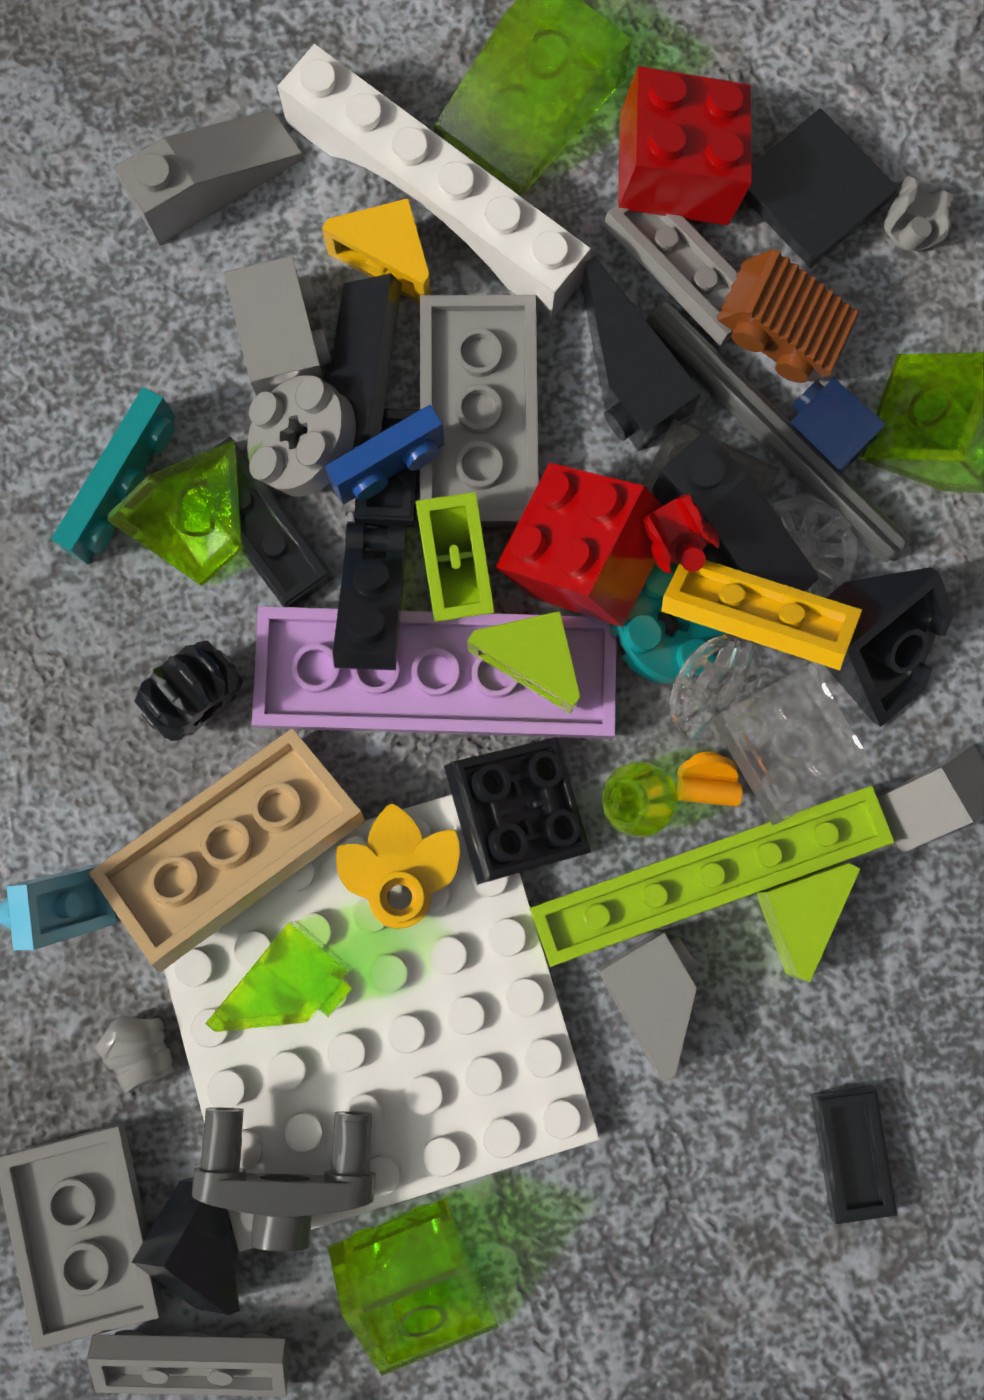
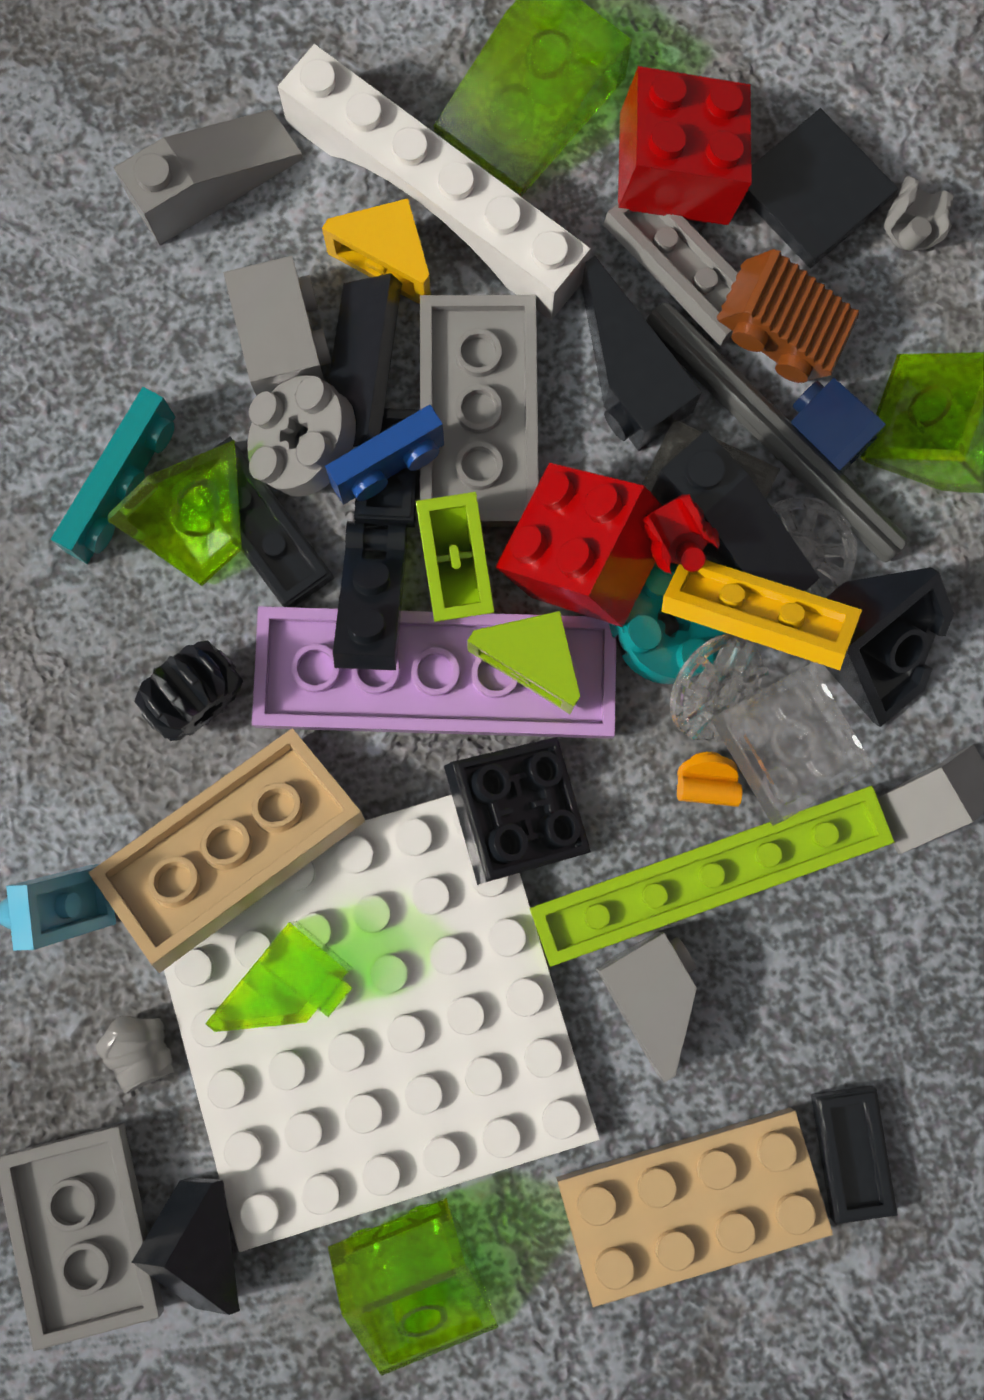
light grey plate [87,1330,289,1397] -> none
dark grey connector [192,1107,376,1251] -> none
yellow plate [336,804,460,929] -> none
clear neon green piece [601,761,679,838] -> none
lime slope [756,863,861,982] -> none
none -> tan plate [556,1107,833,1307]

